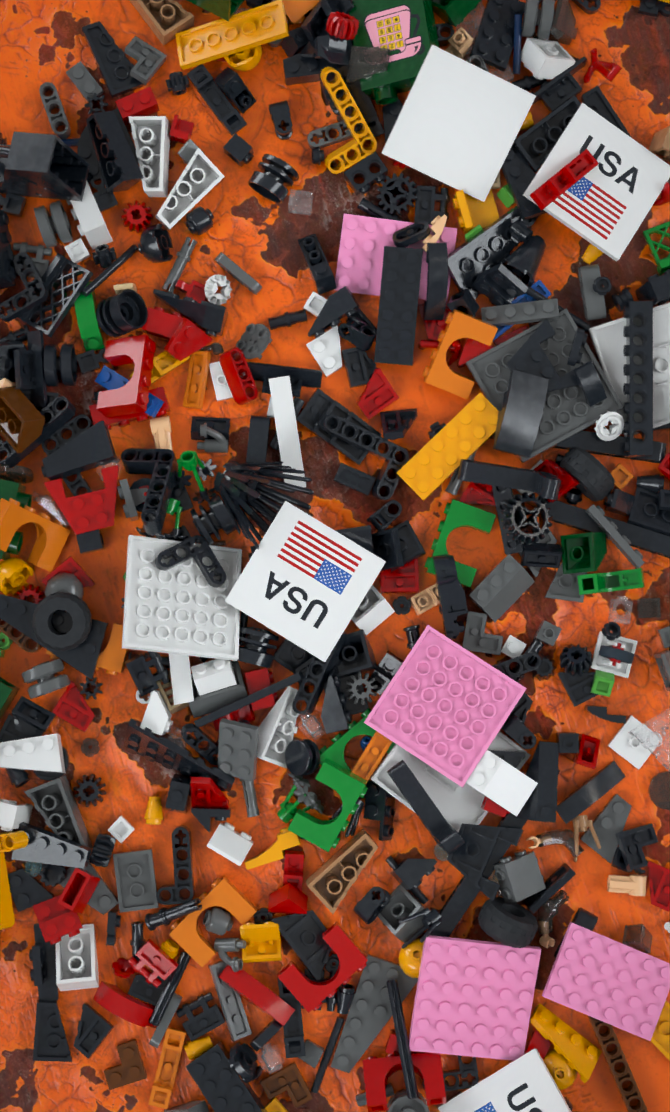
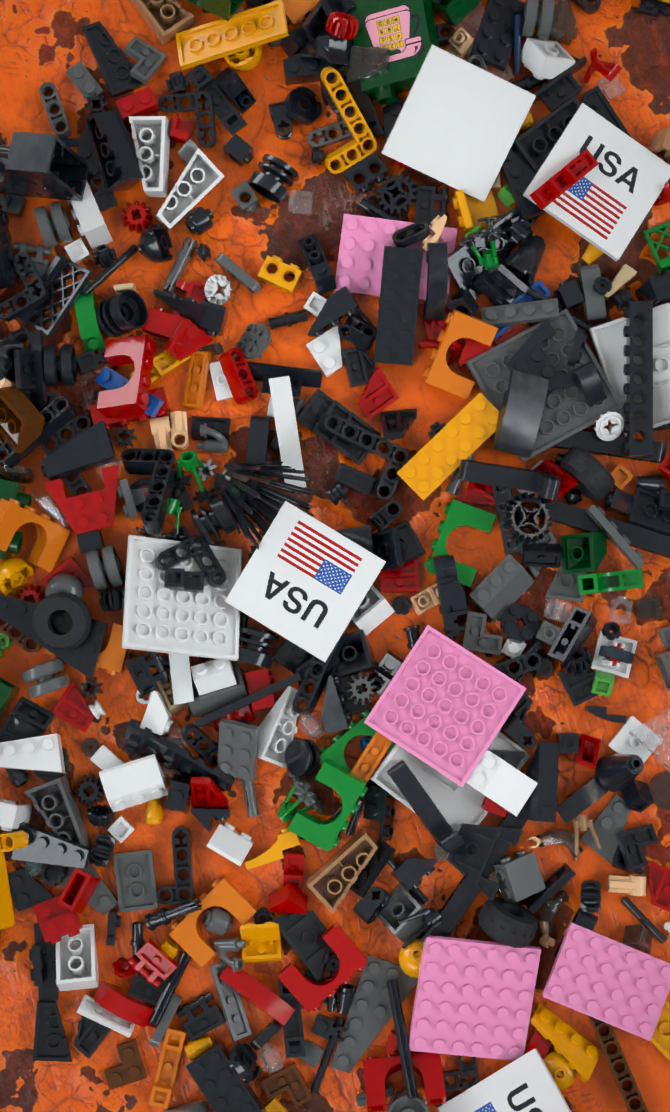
none -> white tile [76,994,135,1037]
none -> dark grey wheel [86,544,125,592]
none -> black piece [87,805,115,827]
none -> white bush [88,700,106,719]
none -> white tile [90,744,124,770]
none -> black gear [99,589,125,612]
none -> white slope [99,754,168,812]
none -> black gear [113,425,138,449]
none -> black beam [158,91,216,148]
none -> black slope [164,568,204,593]
none -> light nougat piece [170,411,190,451]
none -> black bush [194,243,212,262]
none -> dark grey brick [230,181,259,214]
none -> light orange brick [258,255,302,296]
none -> black plate [285,86,322,126]
none -> black plate [311,1013,348,1042]
none -> black wheel [325,482,348,506]
none -> black plate [350,839,396,898]
none -> plant [458,216,505,269]
none -> black plate [500,604,539,643]
none -> clear brick [542,598,573,623]
none -> black slope [547,605,597,663]
none -> black brick [556,279,585,310]
none -> black gear [580,880,601,913]
none -> clear panel [595,75,626,100]
none -> black cone [595,753,644,792]
none -> tan slope [604,264,637,300]
none -> black panel [621,779,654,812]
none -> black bar [621,896,667,944]

